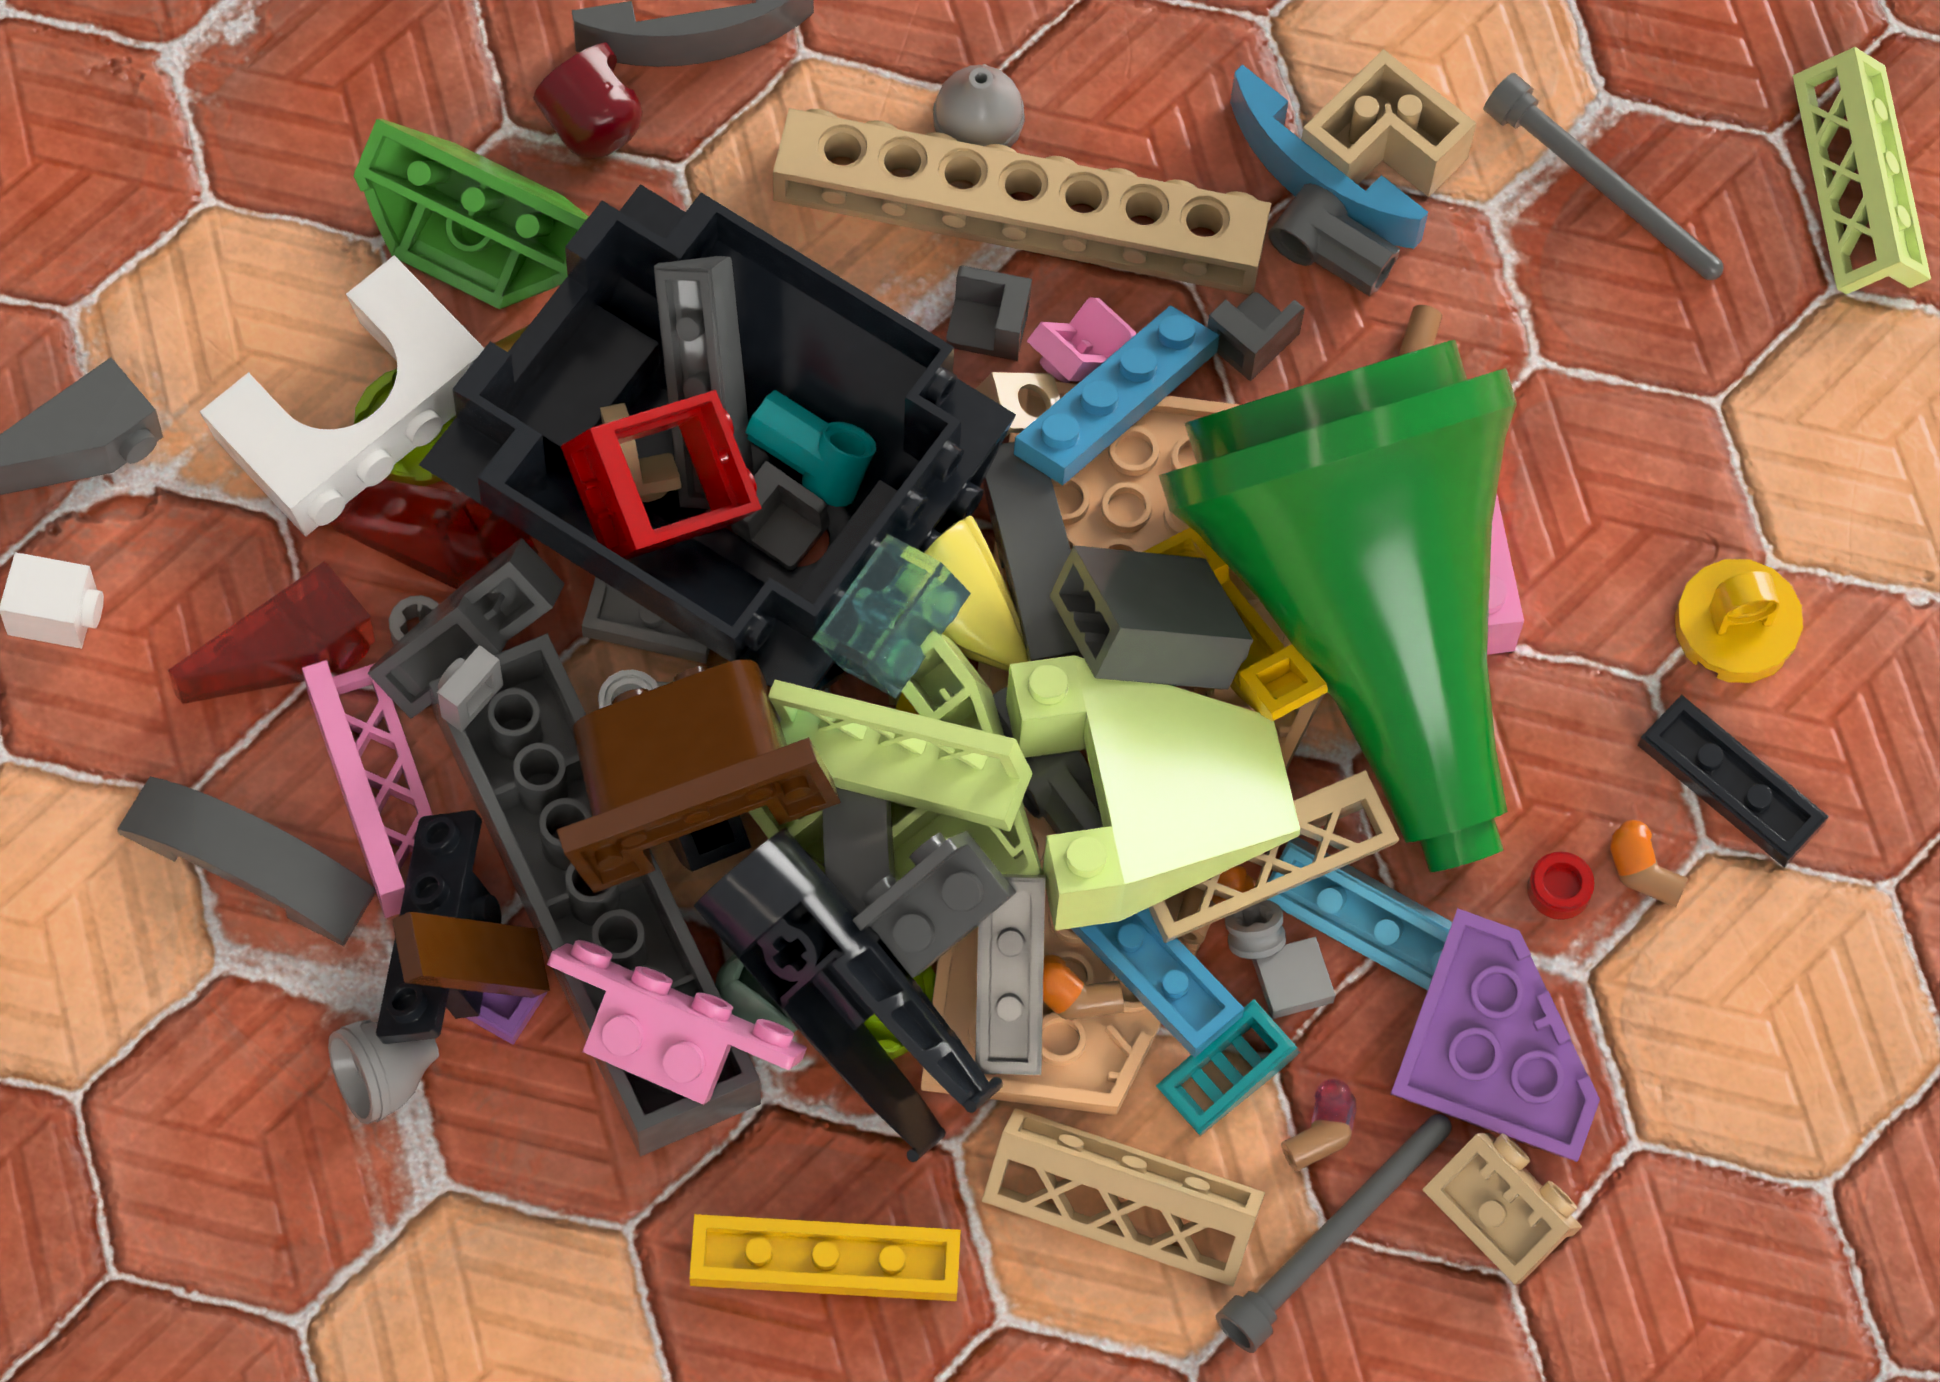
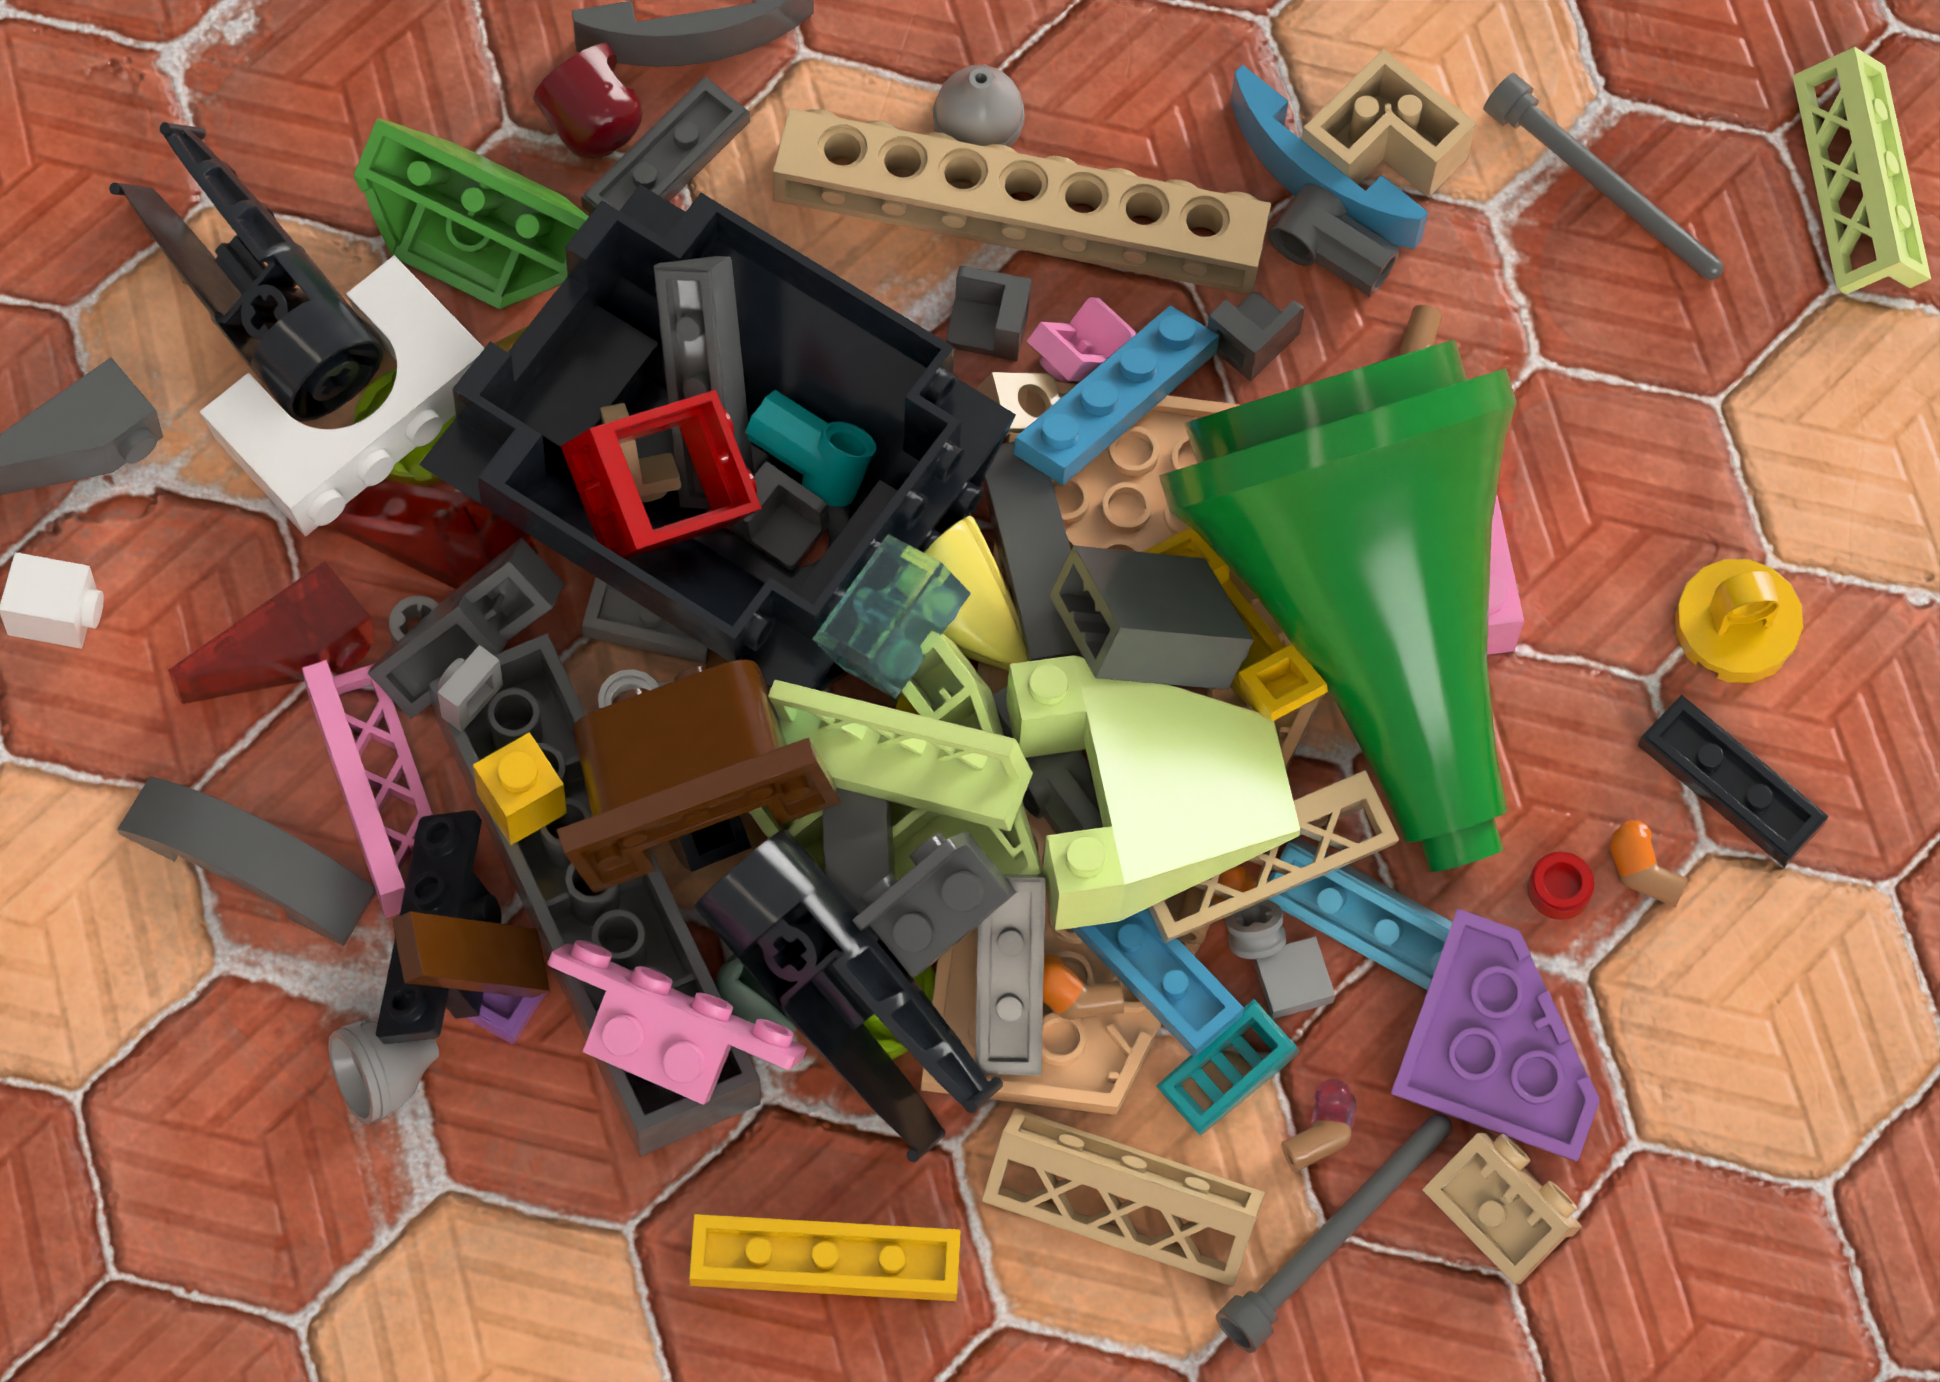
none -> black piece [109,122,384,422]
none -> yellow brick [473,732,567,845]
none -> dark grey tile [581,76,750,214]

